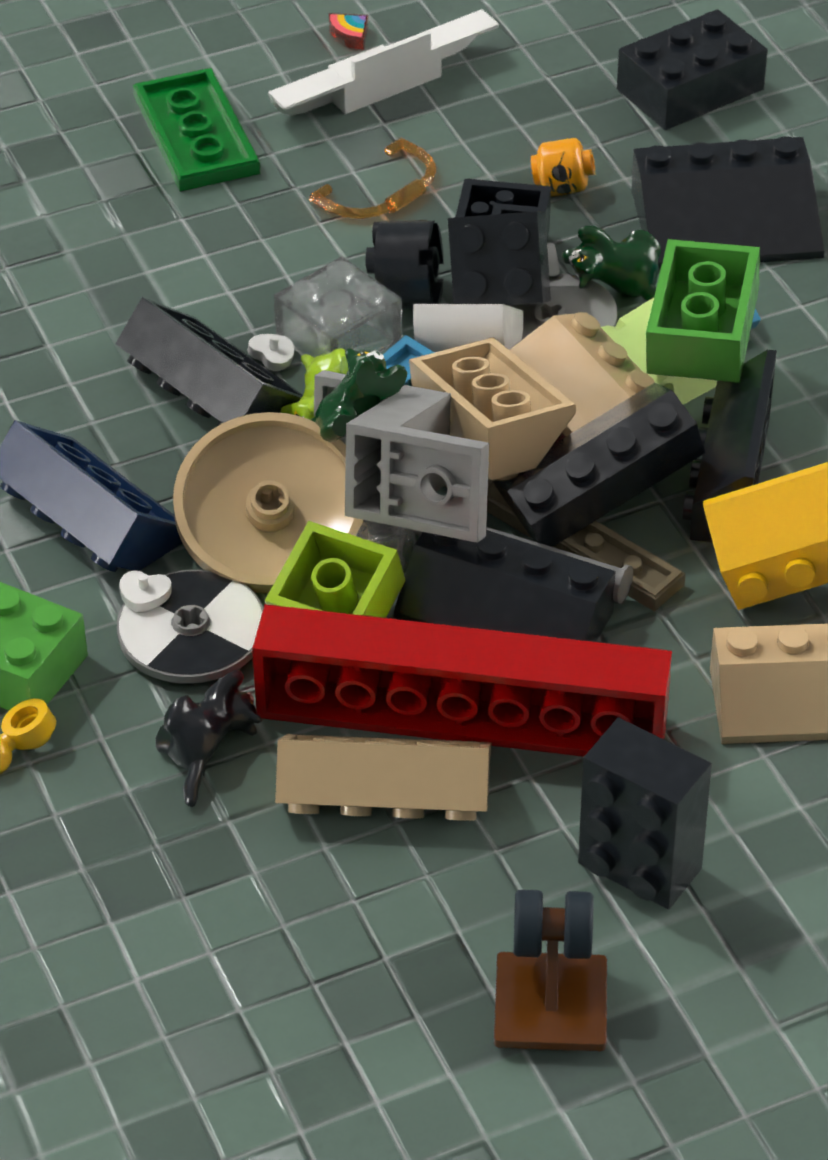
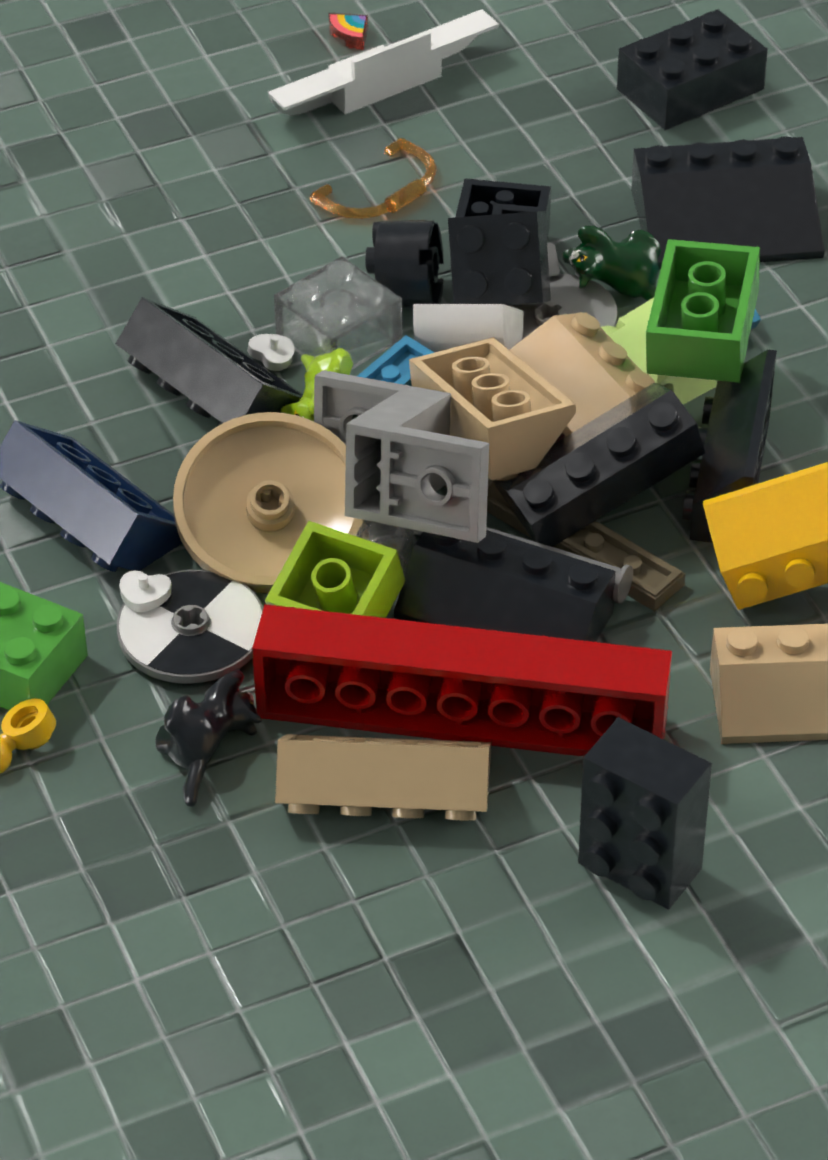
green tile [133,68,261,192] -> none
dark green animal [310,348,407,442] -> none
reddish brown plate [494,890,607,1051] -> none
light orange head [531,138,596,197] -> none

